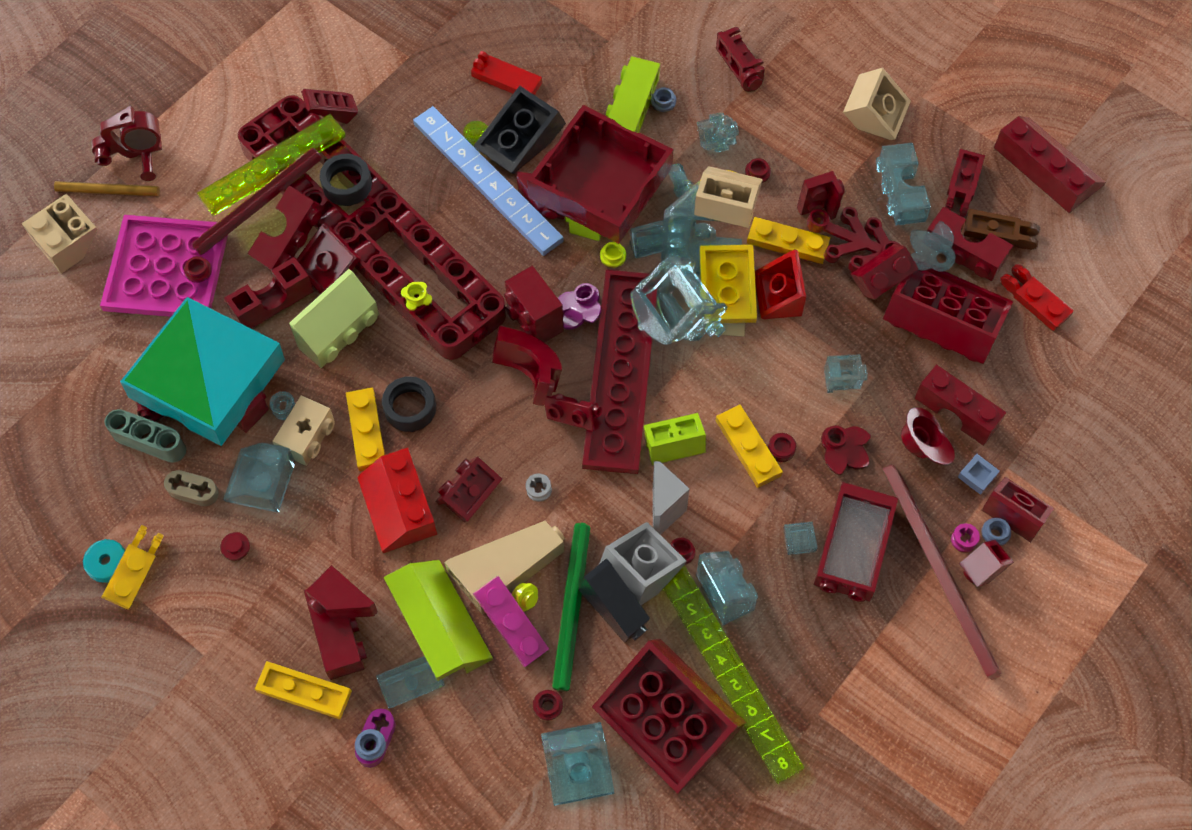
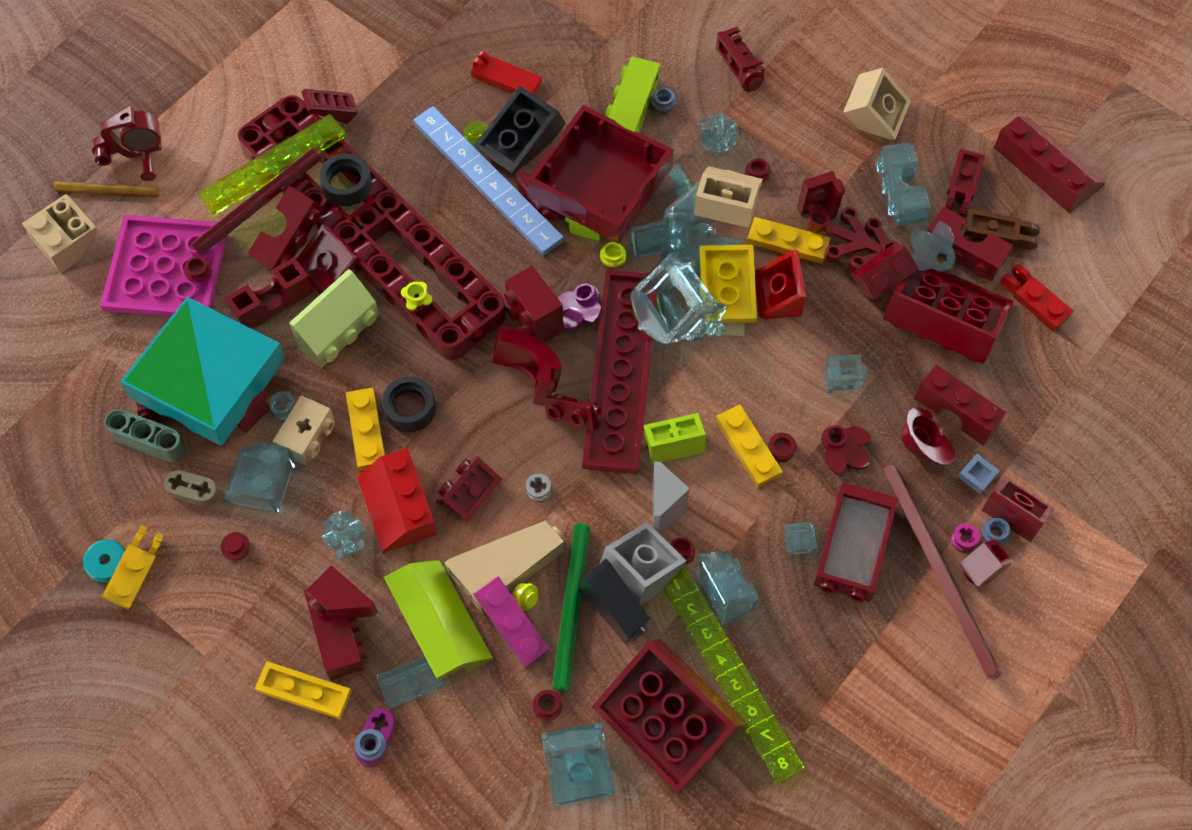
none -> clear light blue brick [321,511,365,559]

